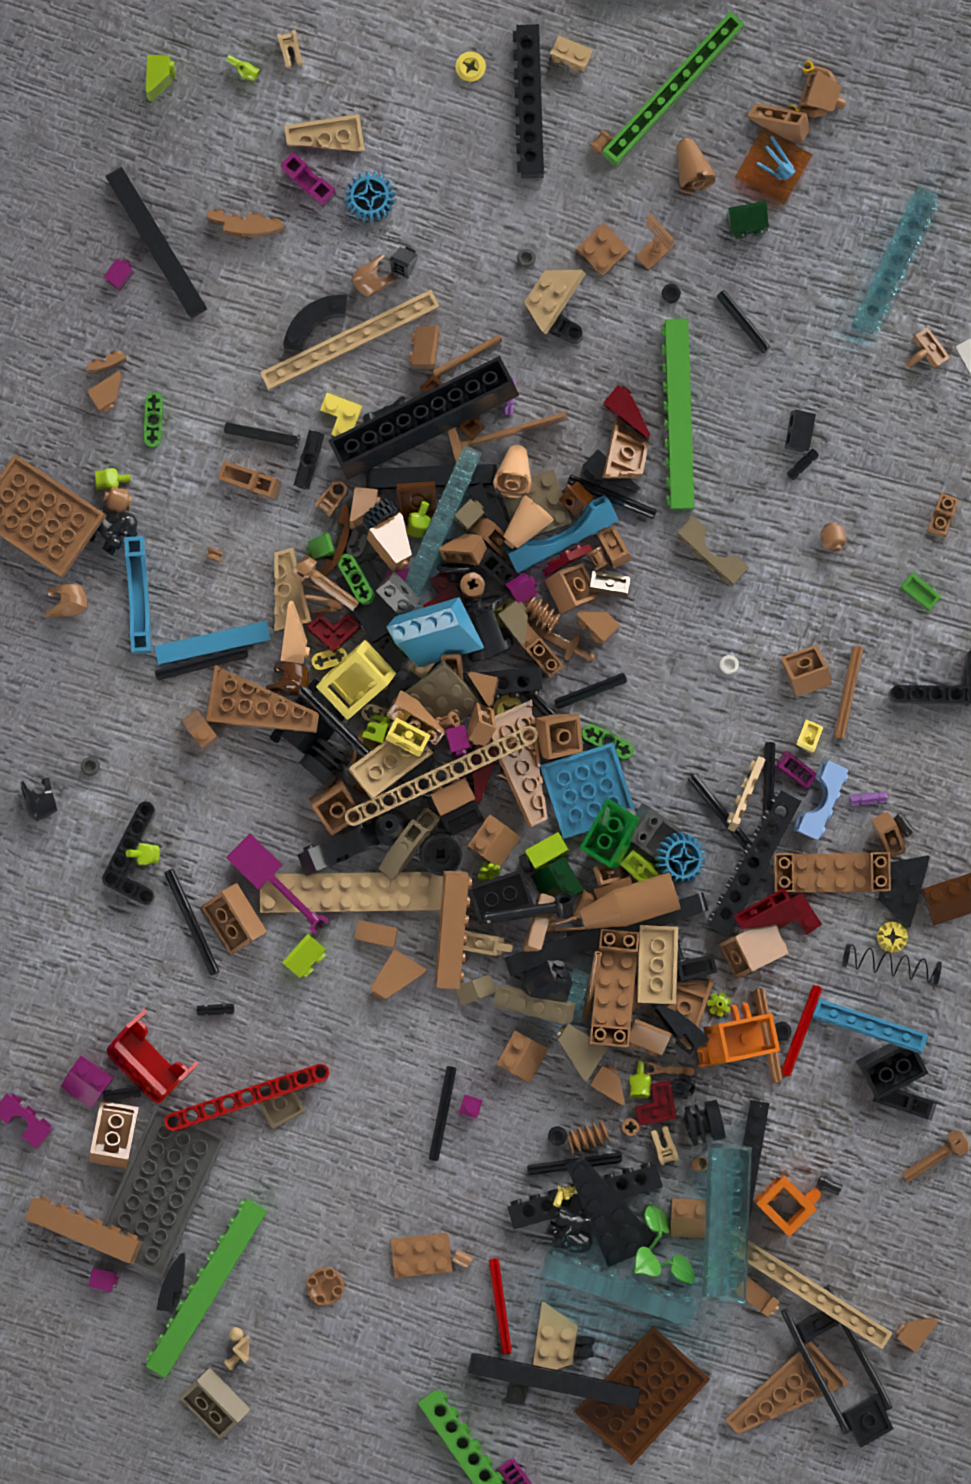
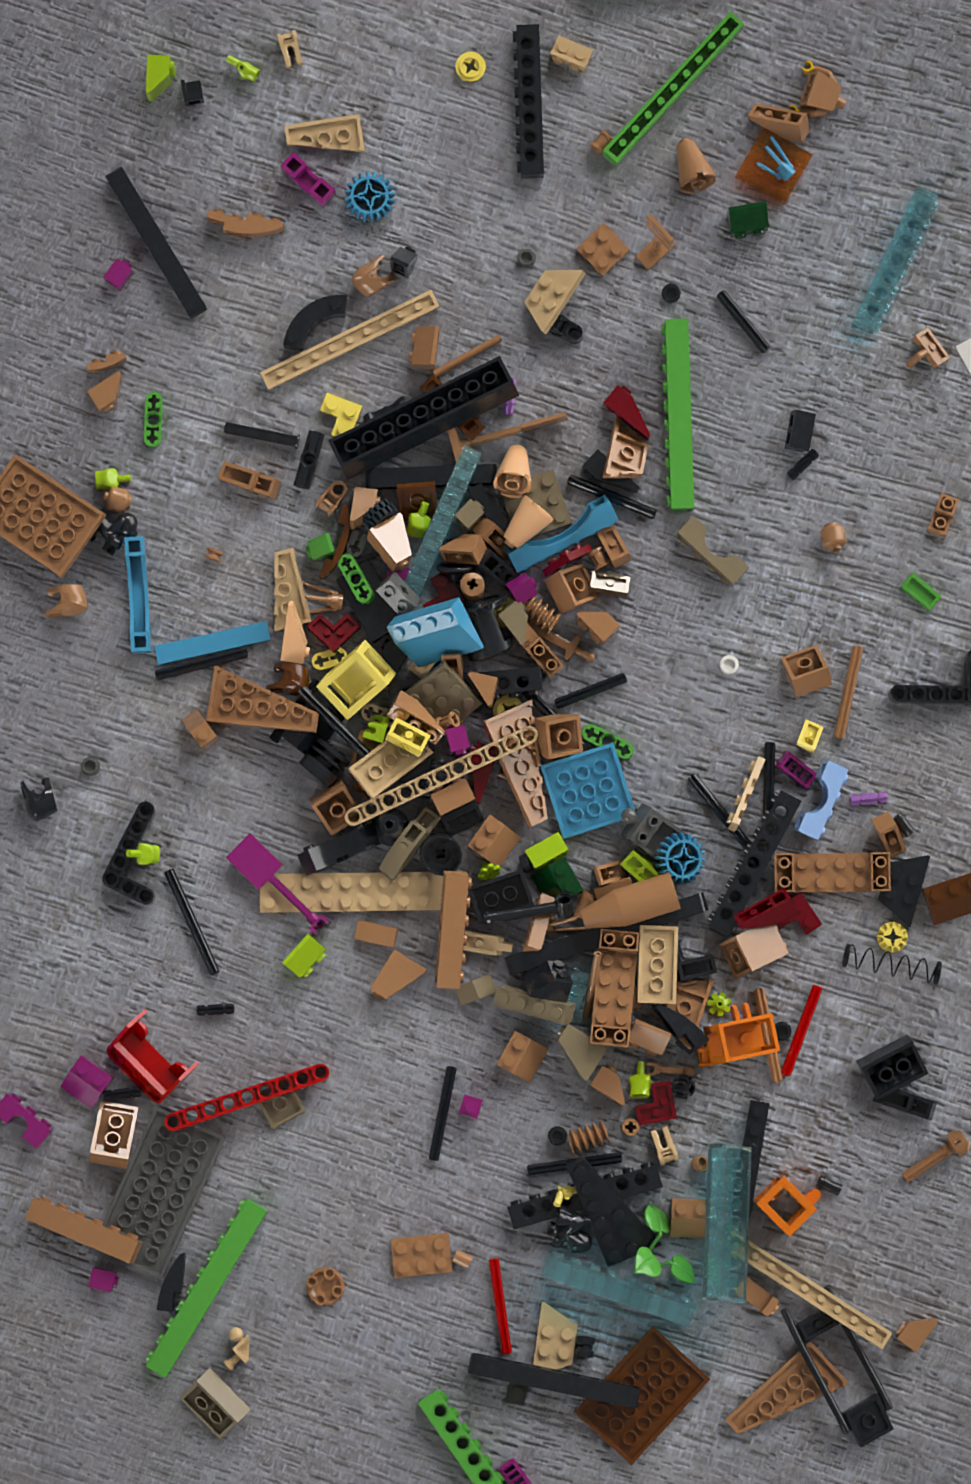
medium nougat slope [201,883,267,955] -> none
medium nougat piece [291,555,359,611] -> none
medium nougat slope [467,702,496,747] -> none
reddish brown brick [559,481,594,516] -> none
green slope [580,798,640,868] -> none
black wheel [684,1099,726,1146] -> none
dark azure tile [813,999,929,1054] -> none
none -> black panel [181,80,204,106]

